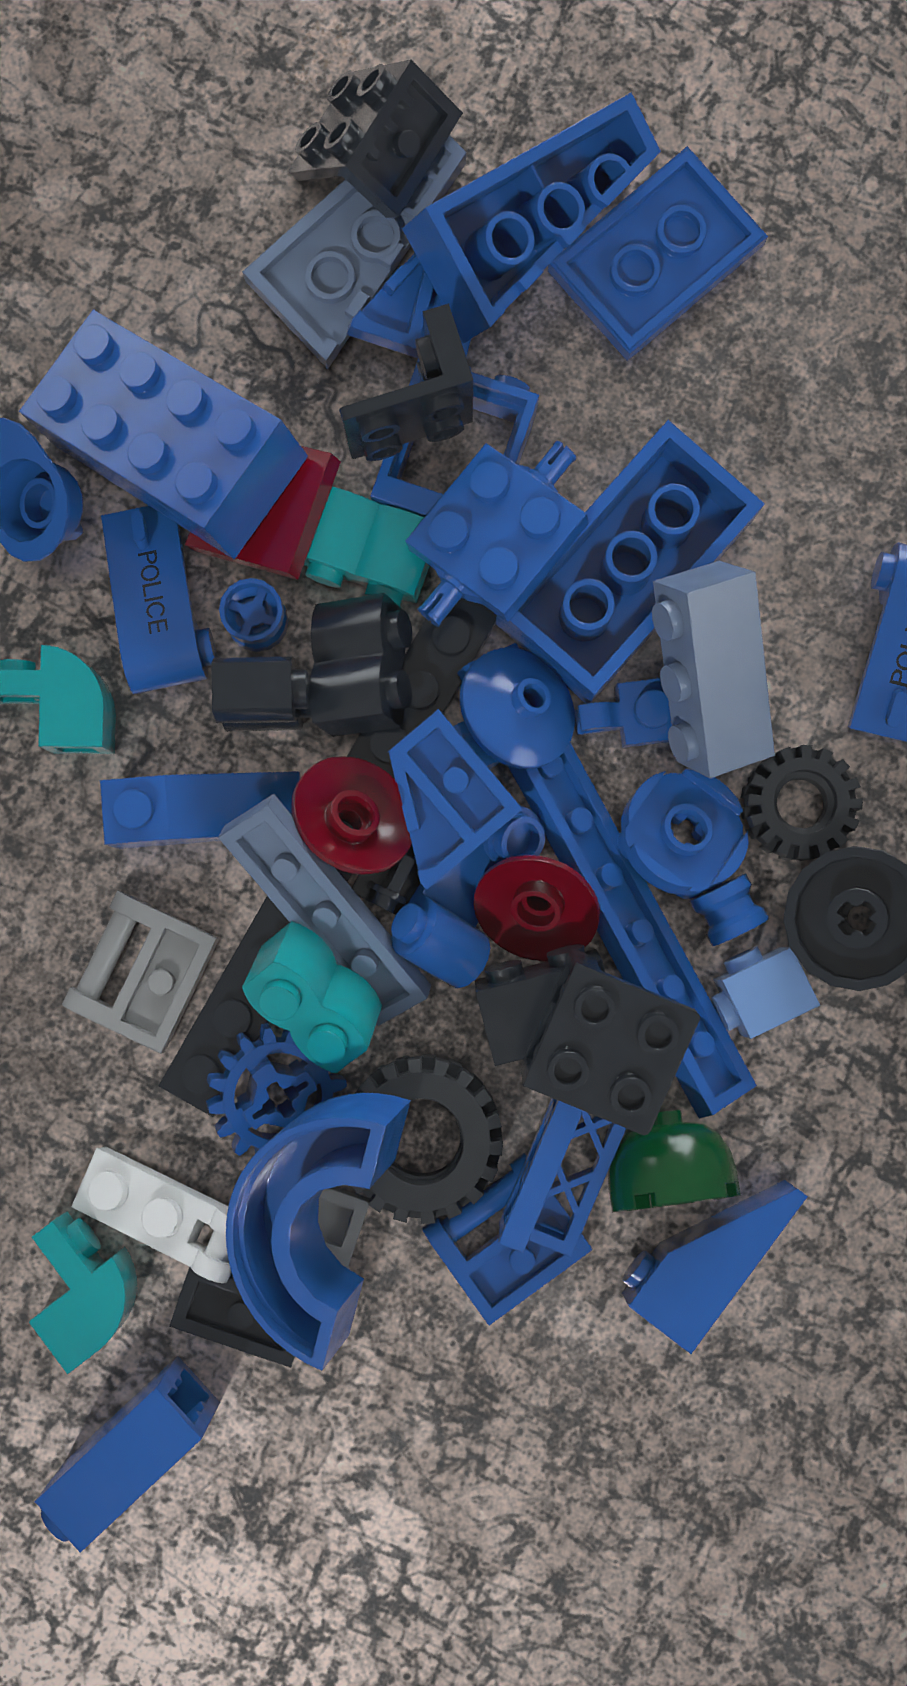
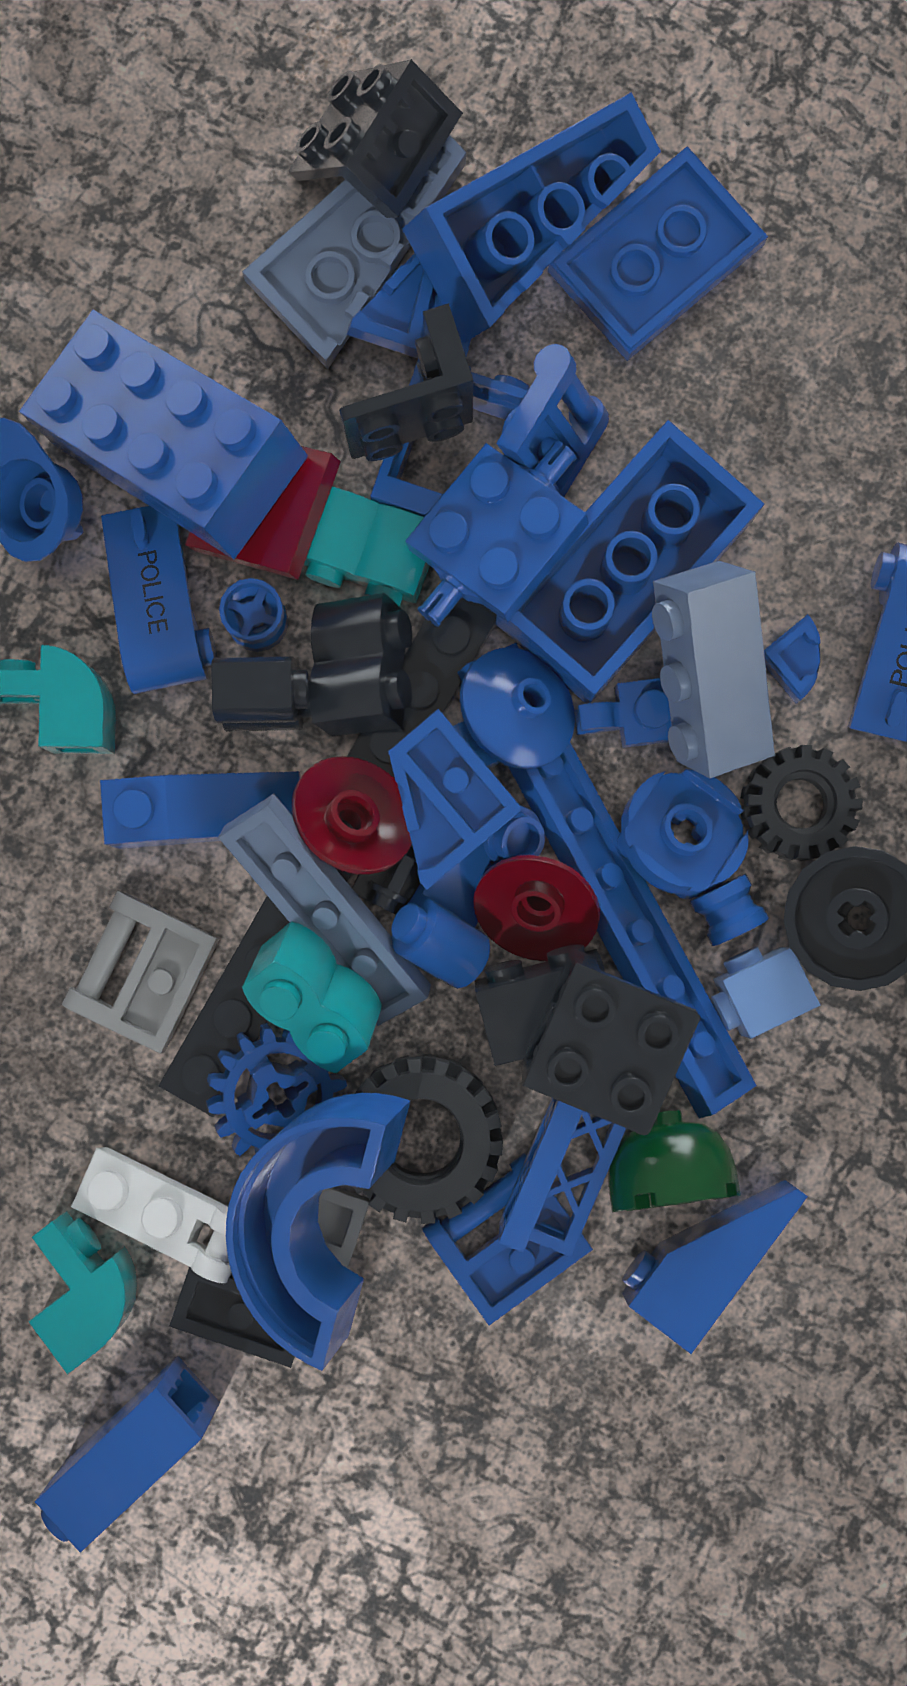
none -> blue plate [496,344,609,497]
none -> blue tile [764,614,821,704]

